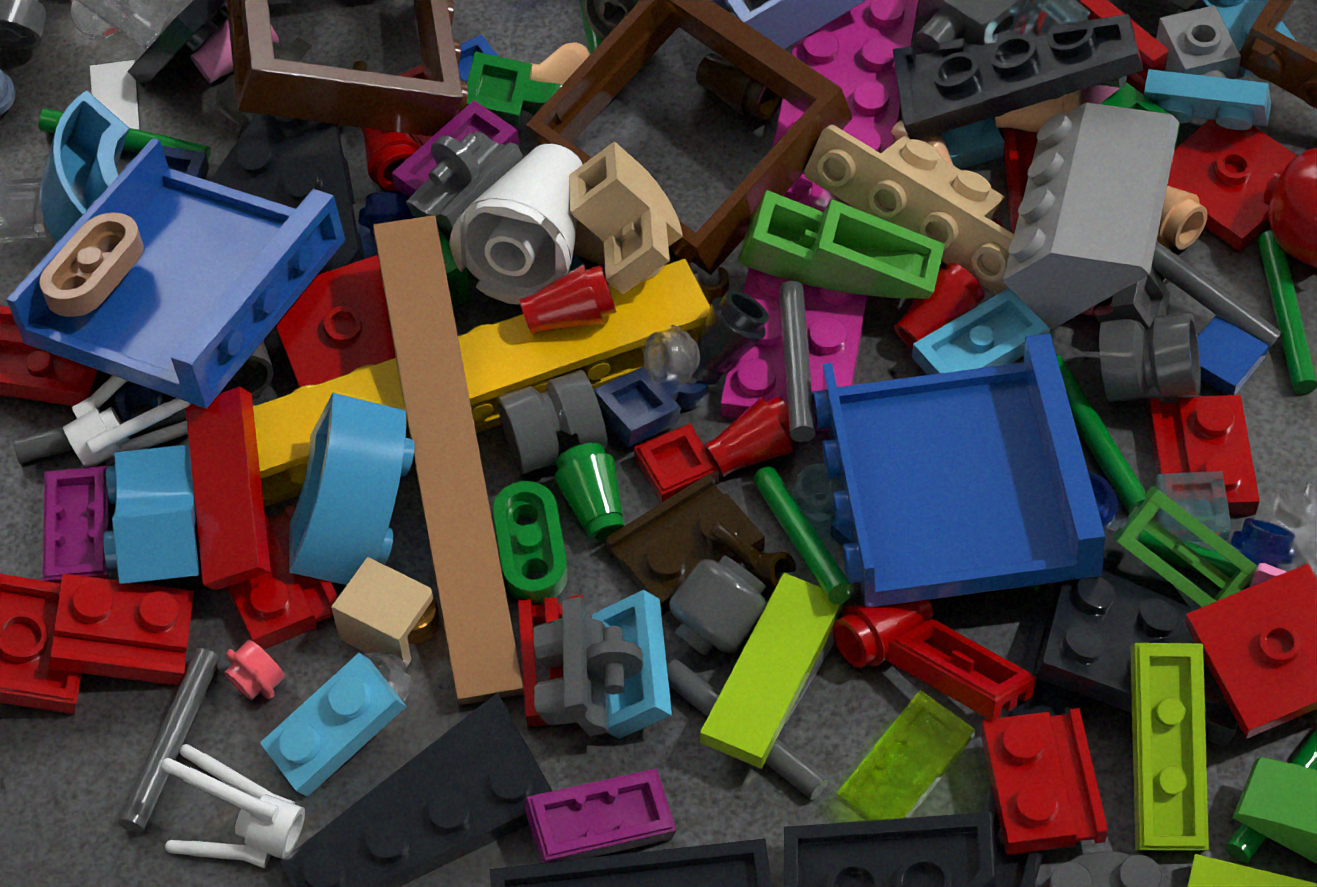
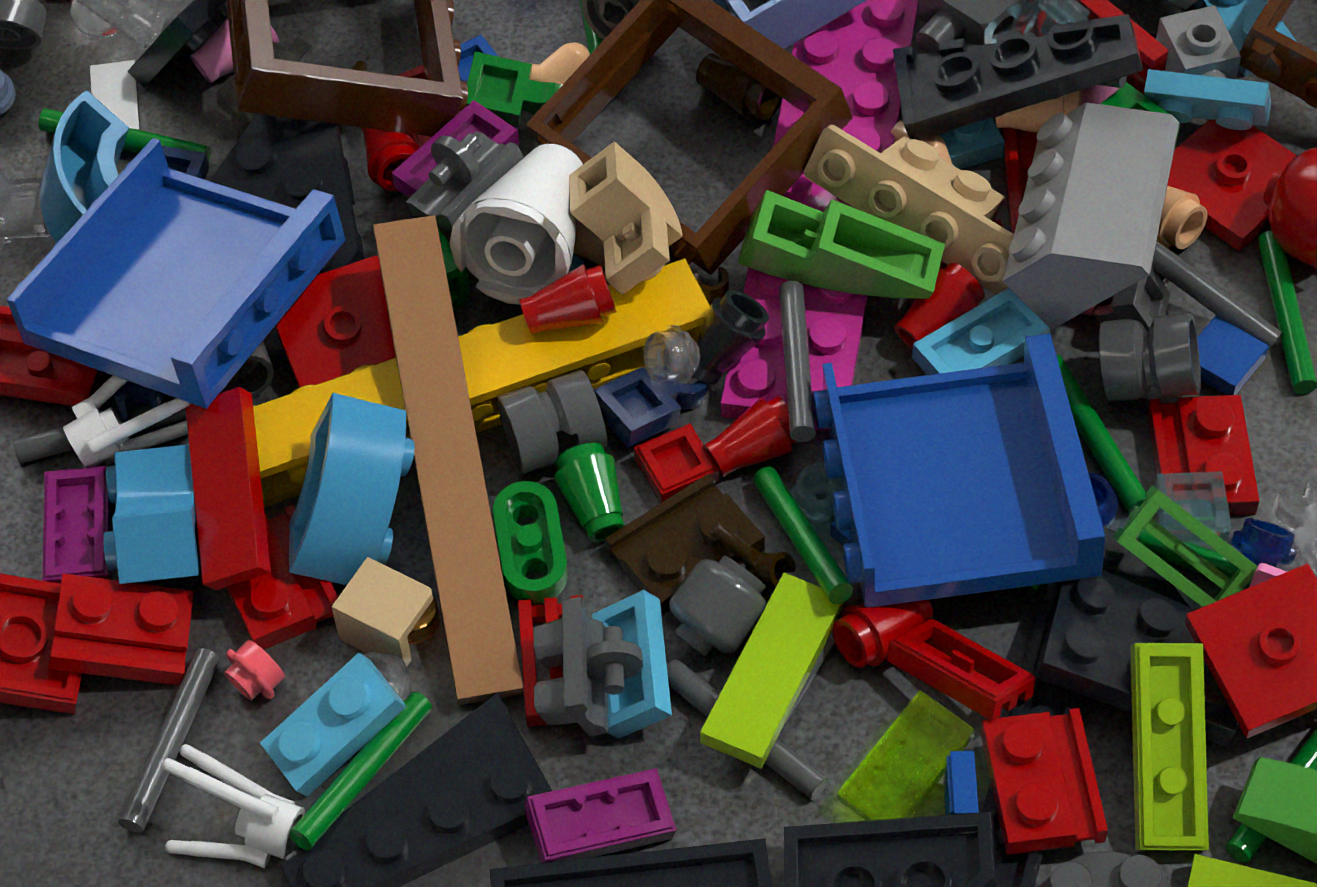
medium nougat plate [39,213,144,317] -> none
clear blue plate [358,192,419,237] -> none
none -> green bar [289,692,432,850]
none -> blue tile [943,751,979,815]

